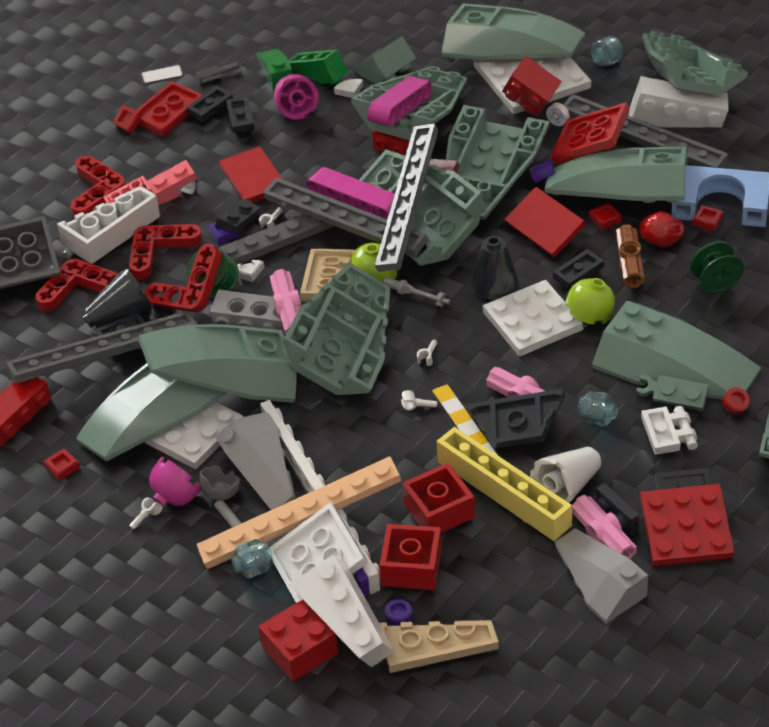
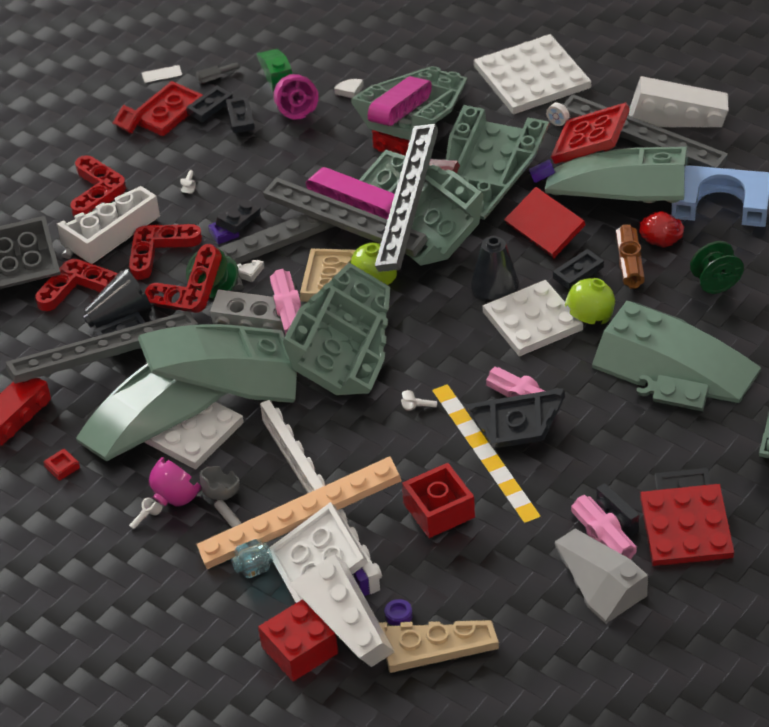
coral slope [103,160,197,205] -> none
light grey wedge [215,412,295,510] -> none
red tile [219,146,283,203] -> none
white hand [259,207,283,228] -> none
green slope [288,49,348,85] -> none
sand green slope [352,36,416,84] -> none
red brick [380,524,442,590] -> none
light grey piece [383,277,450,307] -> none
white hand [417,340,437,366] -> none
light yellow brick [437,427,572,541] -> none
sand green wedge [441,3,585,61] -> none
red brick [502,56,562,117] -> none
white cone [530,447,601,503] -> none
clear light blue head [578,391,618,426] -> none
red tile [589,203,622,230] -> none
clear light blue head [591,36,623,67] -> none
white plate [641,406,698,455] -> none
sand green wedge [642,31,748,96] -> none
red tile [692,205,724,232] -> none
red tile [722,387,750,414] -> none

